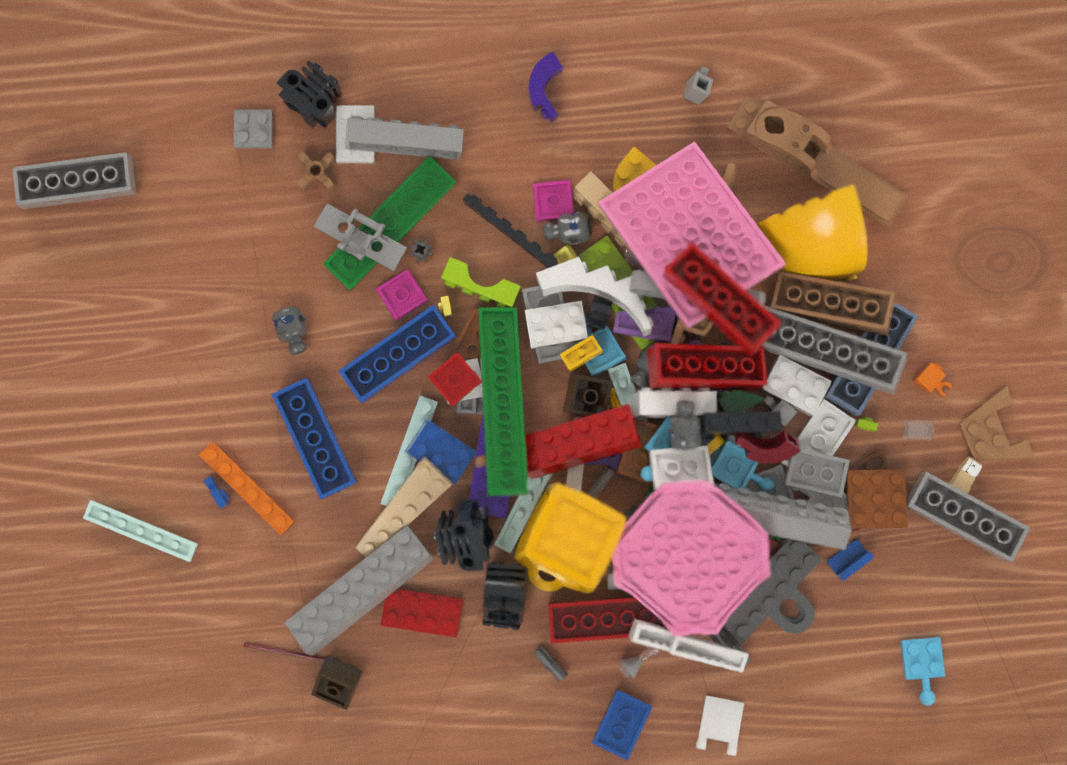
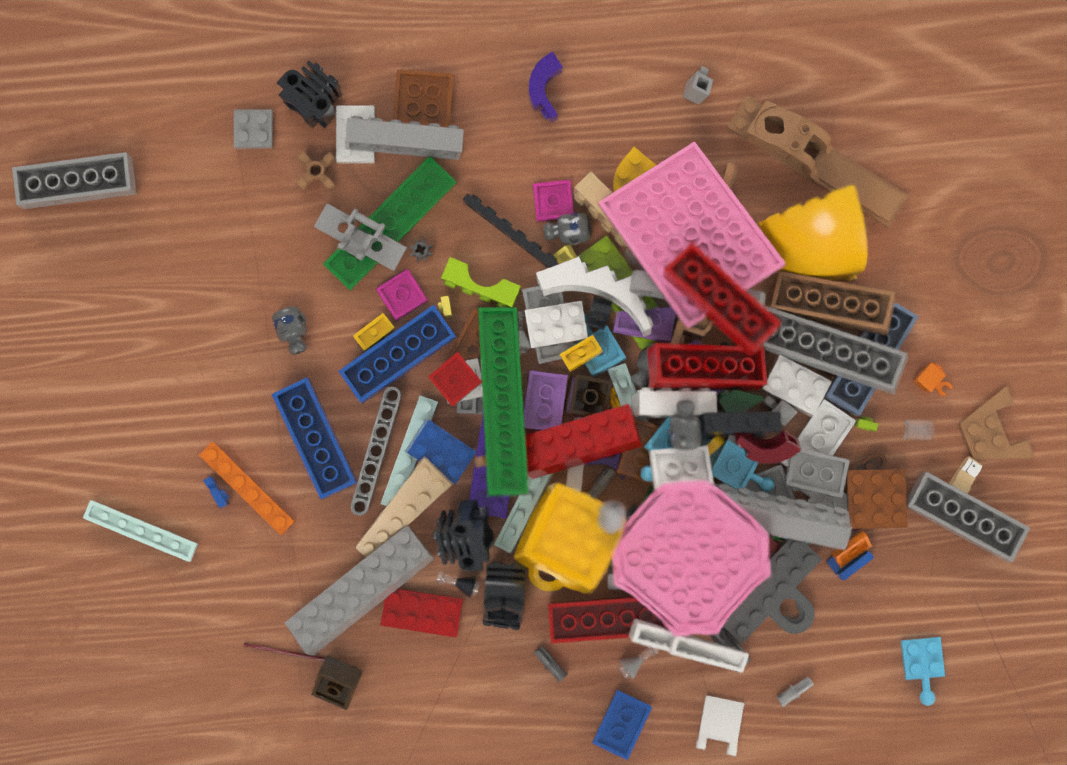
none -> light grey beam [351,387,402,516]
none -> yellow plate [353,313,395,351]
none -> dark orange plate [393,70,454,128]
none -> piece [436,571,481,598]
none -> piece [517,311,531,355]
none -> medium lavender plate [524,370,568,430]
none -> light grey head [598,501,625,533]
none -> light grey axle [776,677,814,707]
none -> orange plate [832,531,872,568]

